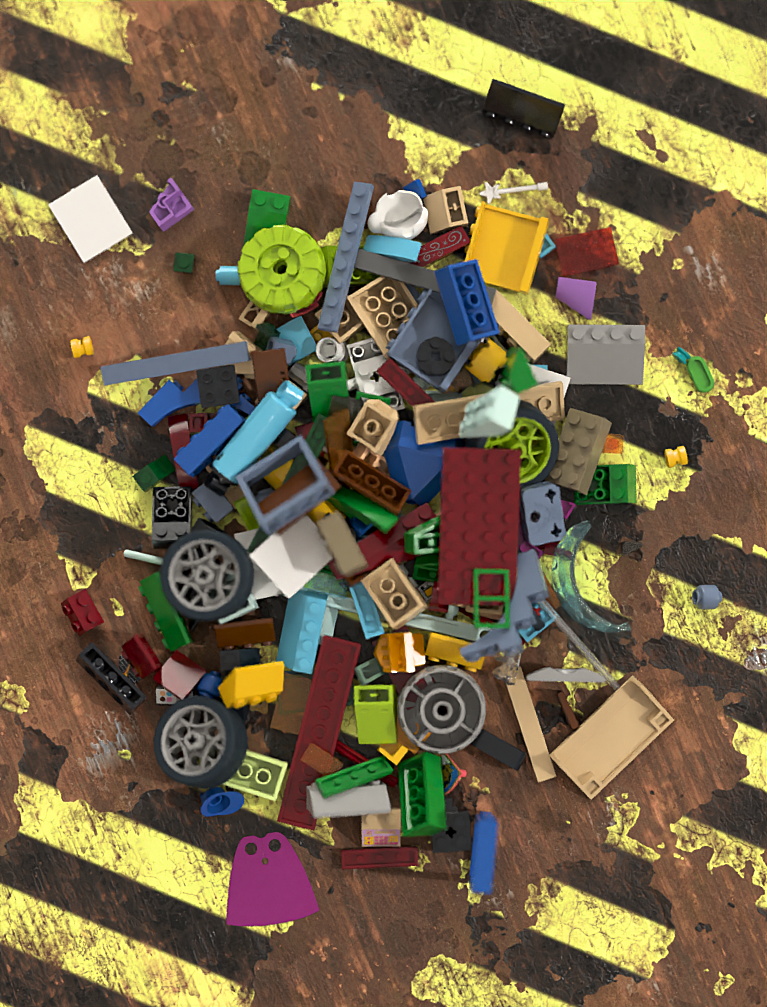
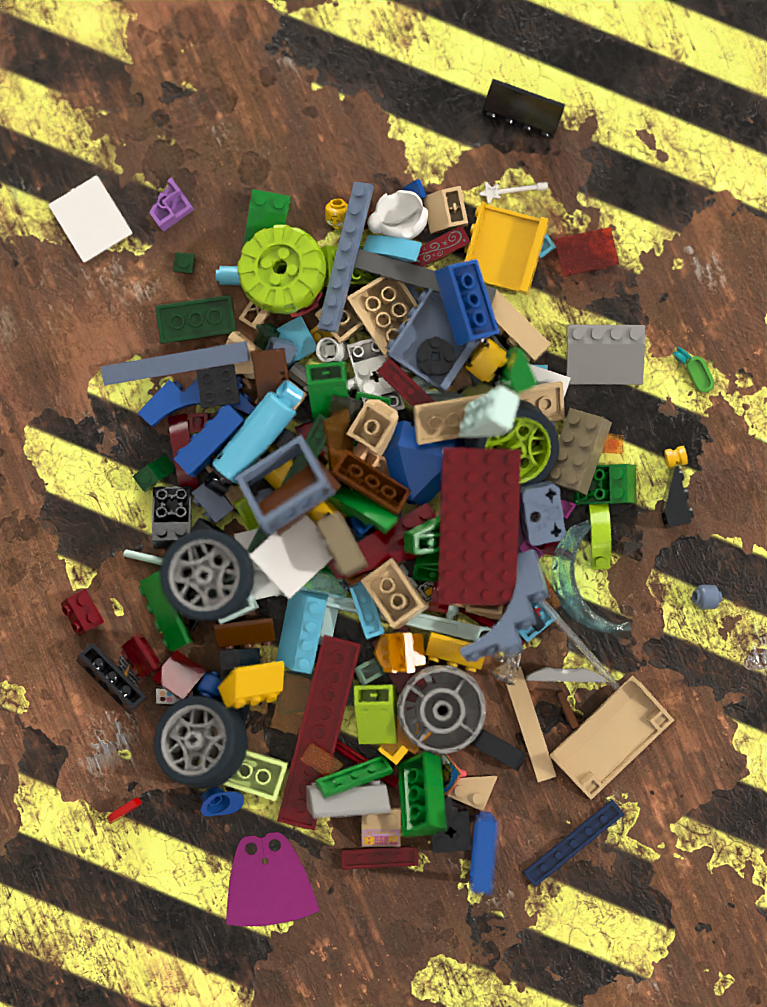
yellow wheel [70,336,94,358] -> none
green window [473,568,510,629] -> none
medium lavender slope [555,277,597,320] -> none
none -> red tile [106,797,143,824]
none -> dark green plate [155,295,236,344]
none -> yellow head [325,199,348,229]
none -> tan wing [447,775,497,811]
none -> dark blue tile [523,799,625,887]
none -> lime arch [589,504,611,570]
none -> black slope [660,466,694,529]

